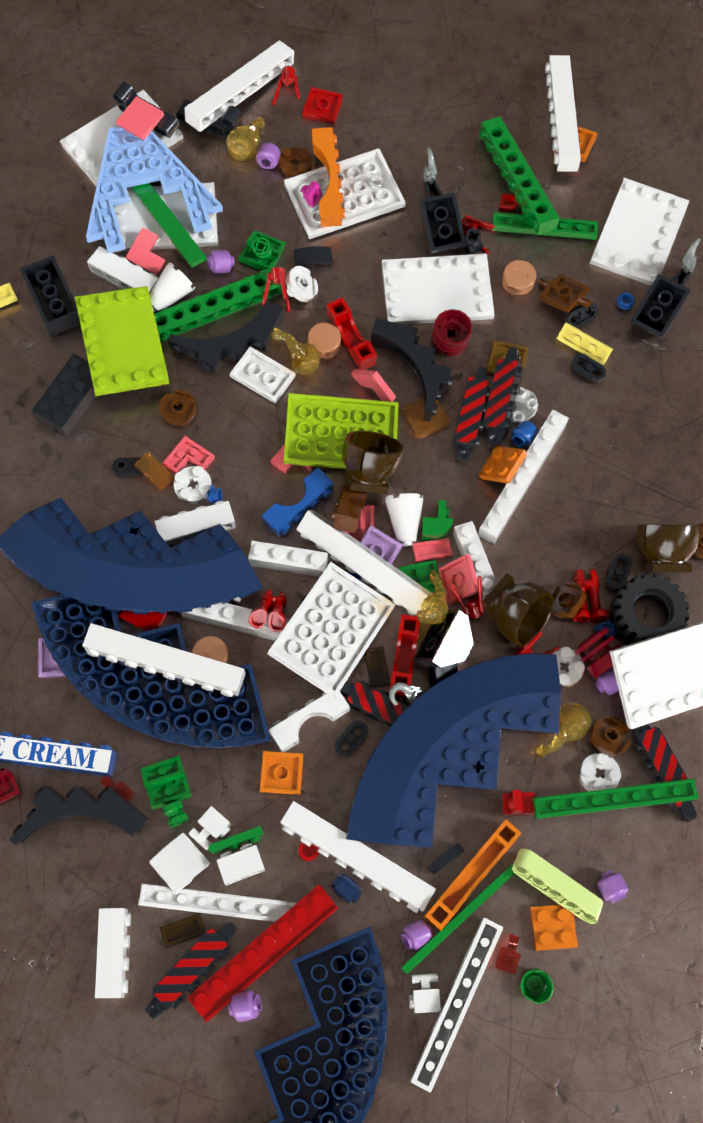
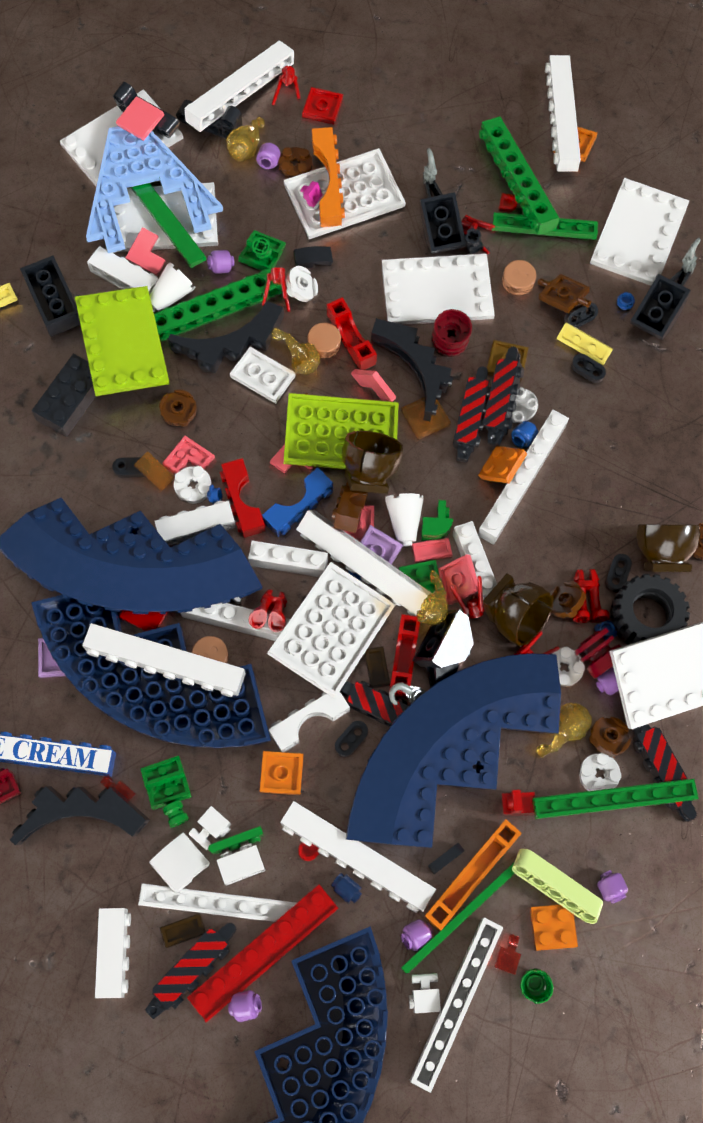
none -> red arch [219,458,266,538]

